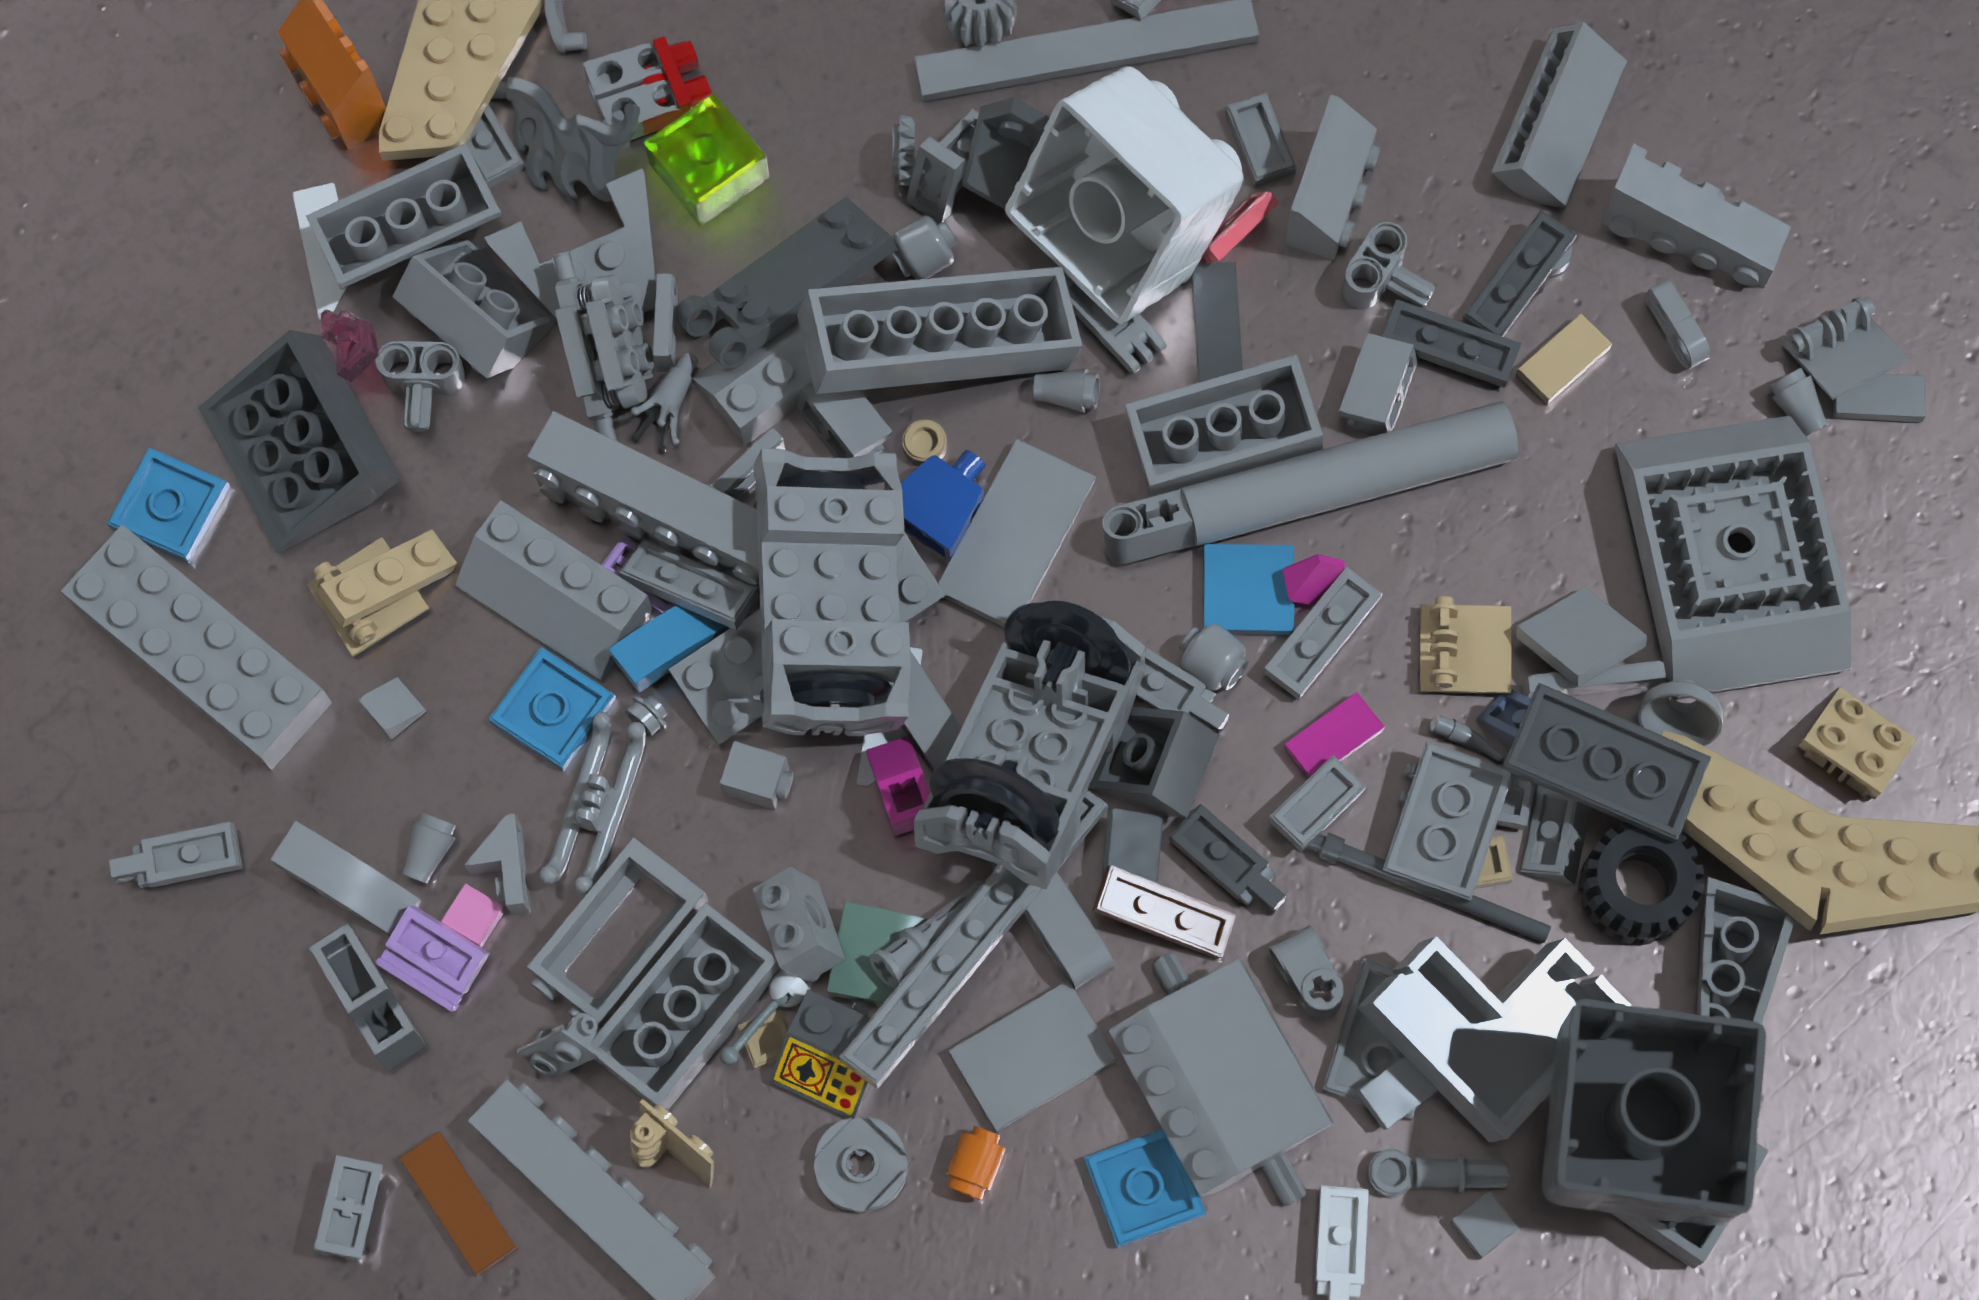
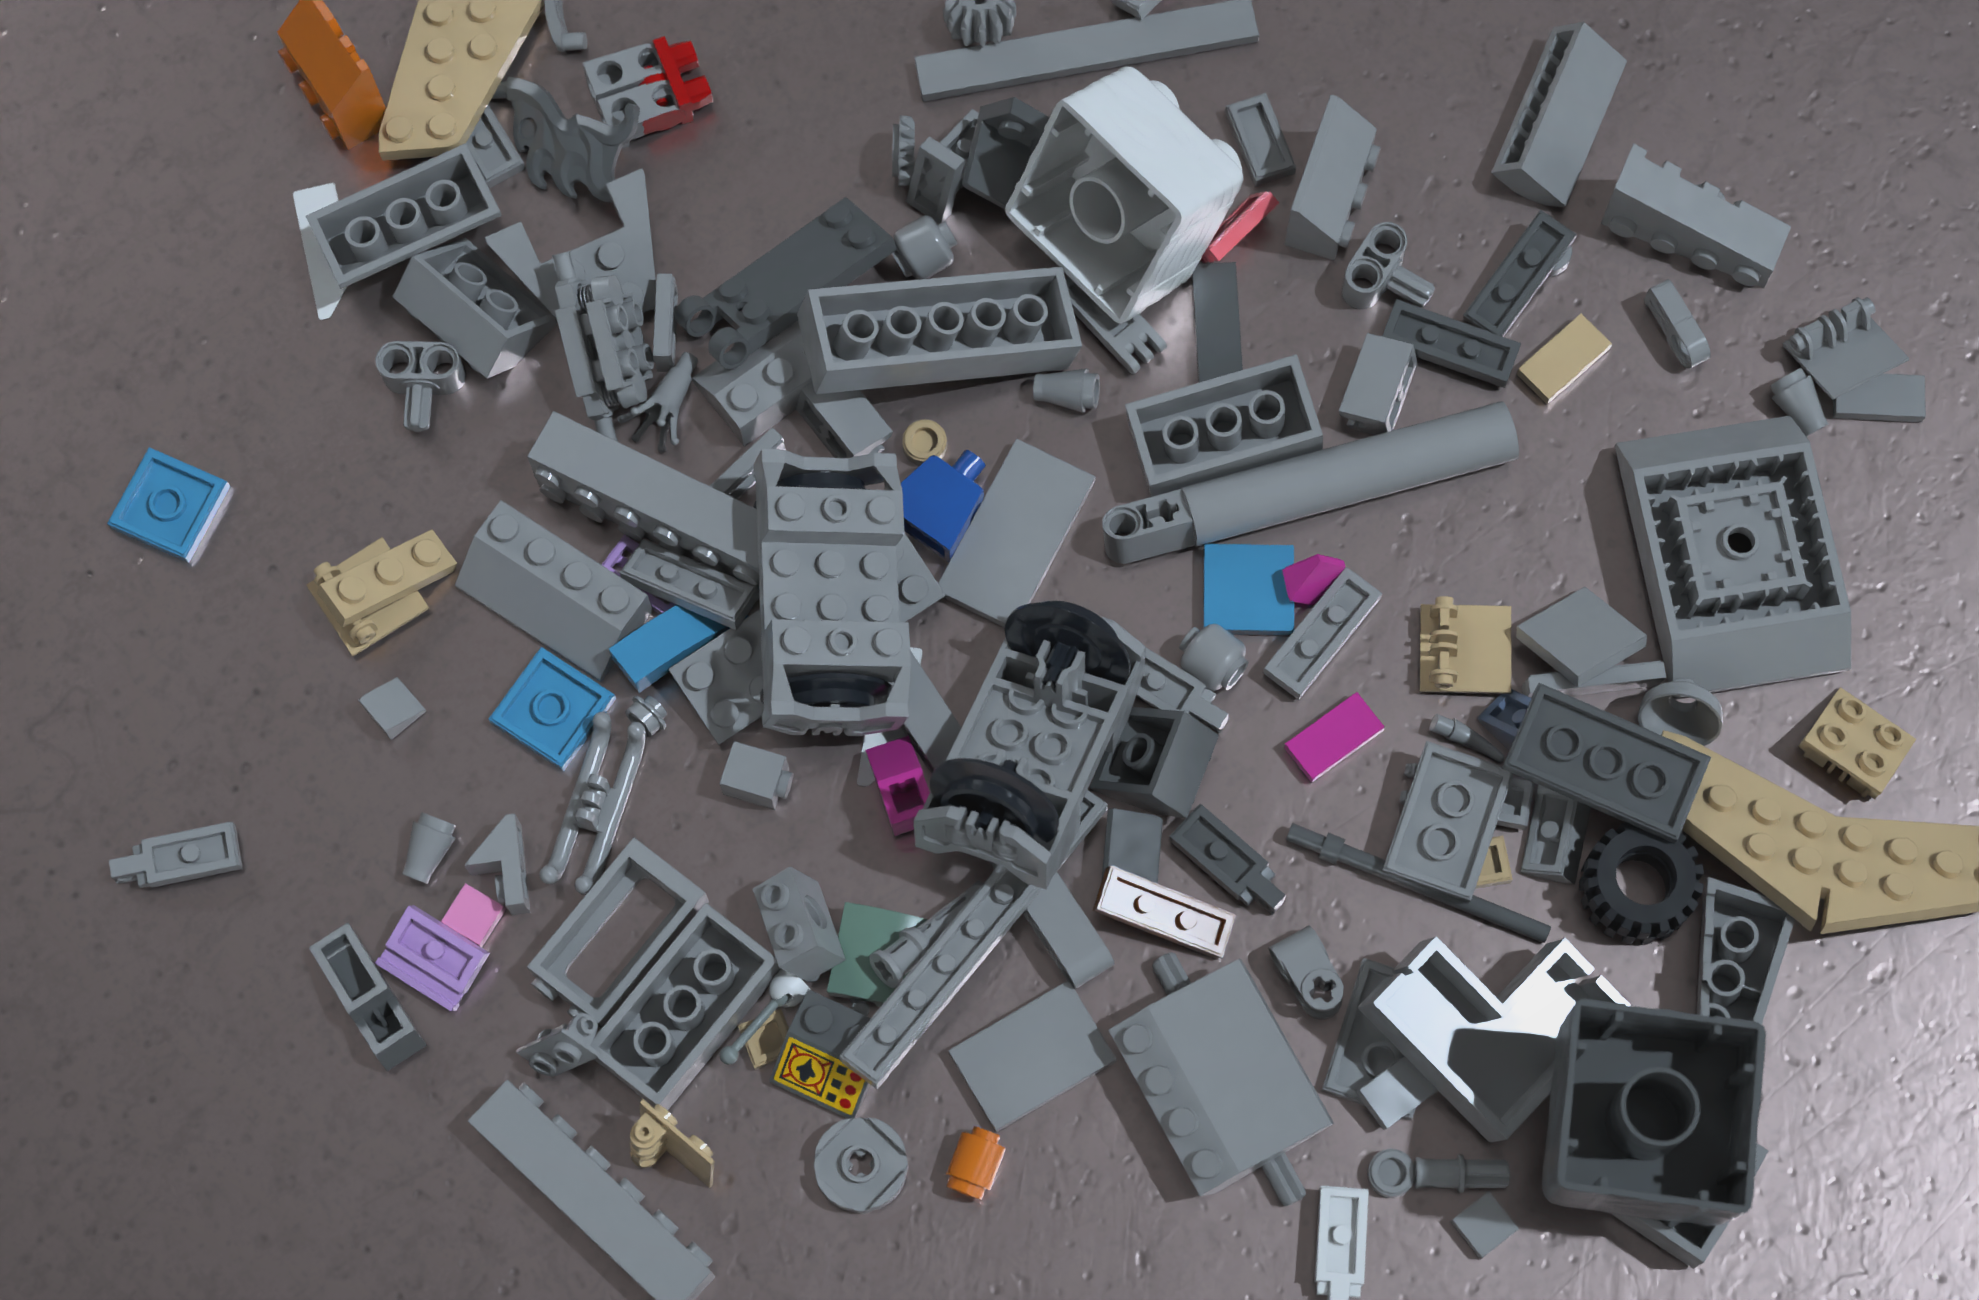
light grey brick [61,524,332,771] -> none
dark grey slope [198,330,401,553] -> none
light grey slope [270,821,421,936] -> none
light grey hinge [313,1155,383,1261] -> none
clear pink slope [321,310,379,382] -> none
dark orange tile [400,1131,518,1276] -> none
clear neon green brick [644,93,770,227] -> none
dark azure tile [1084,1129,1206,1248] -> none
light grey tile [1268,755,1367,852] -> none

